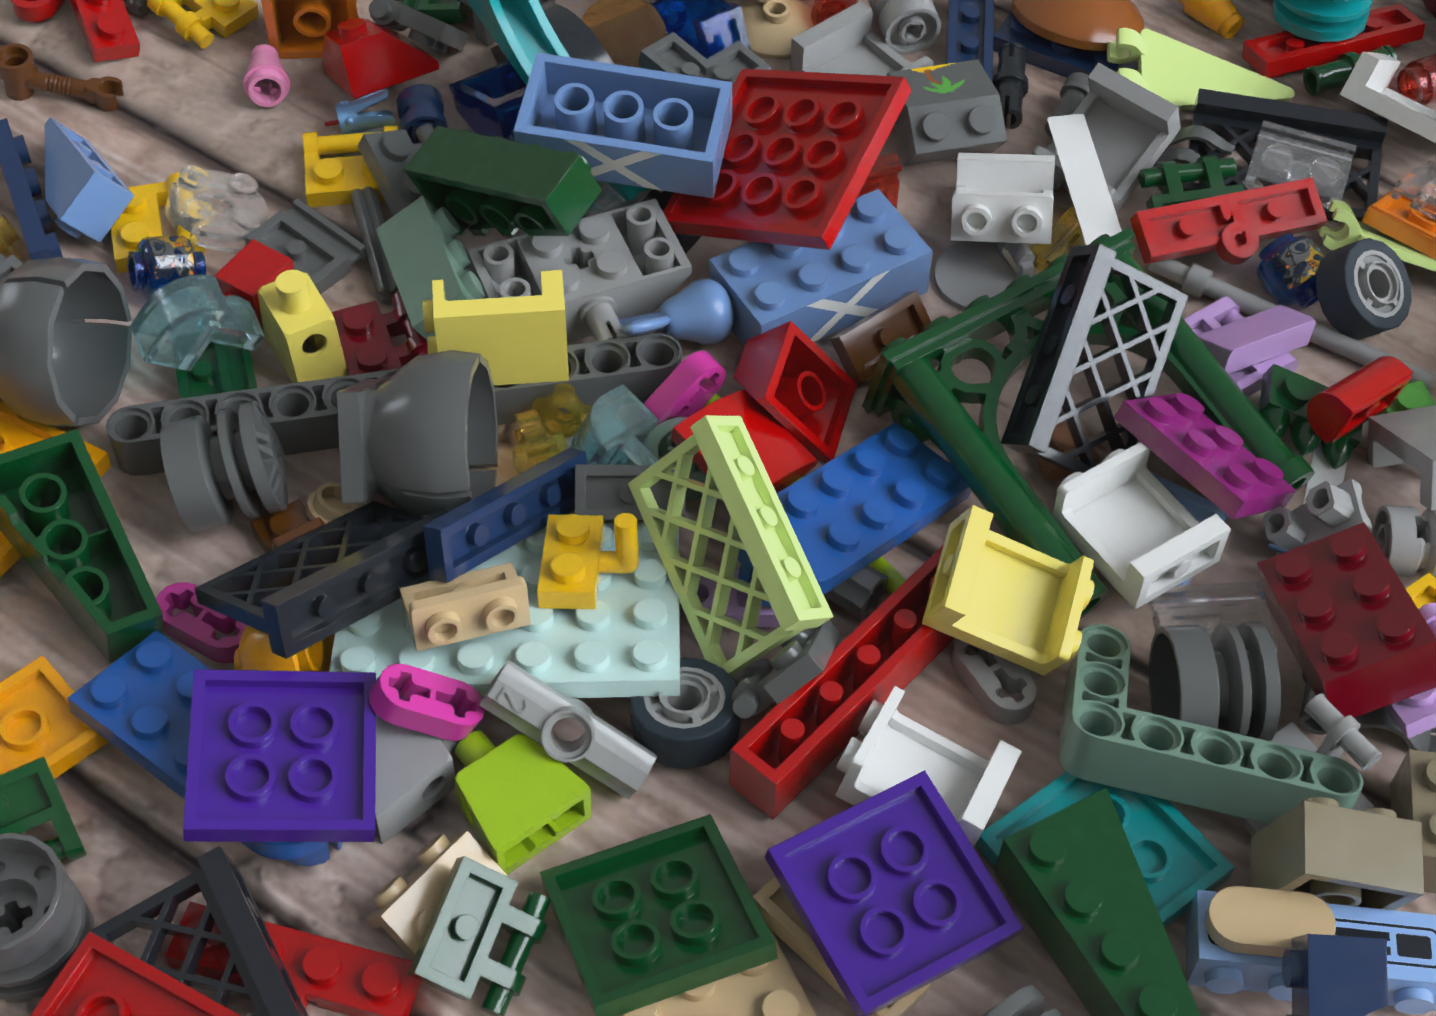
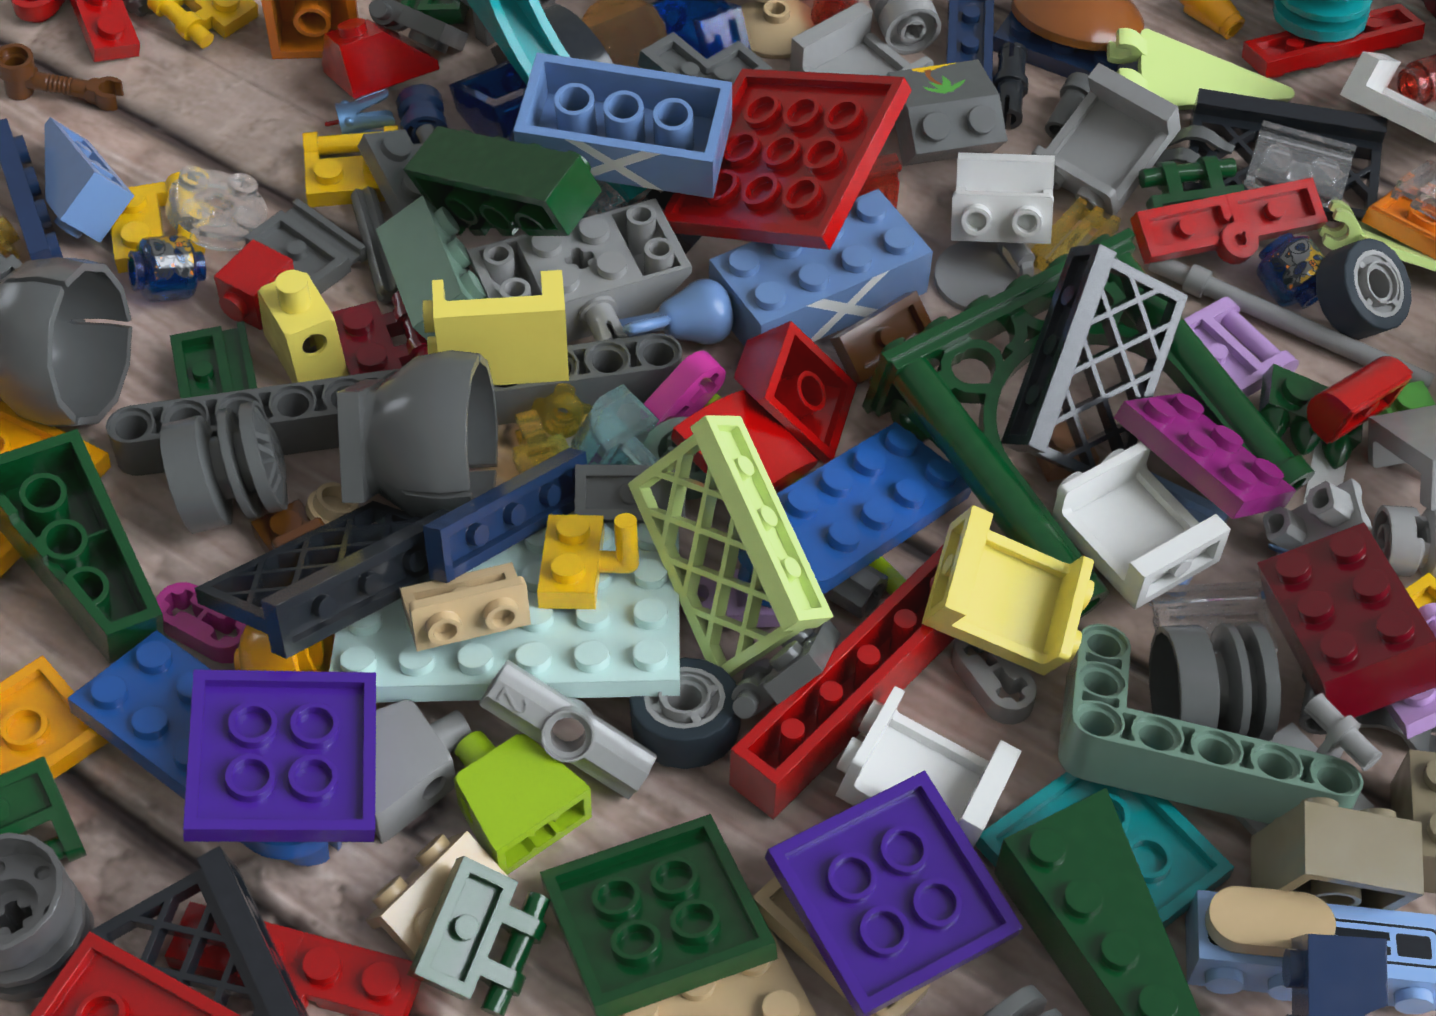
clear light blue brick [130,275,265,371] -> none
bright pink cone [243,44,290,107] -> none
dark pink beam [369,663,485,741] -> none
white sticker [1047,114,1122,245] -> none
lavender slope [1197,305,1316,374] -> none
dark green pin [1303,45,1397,96] -> none

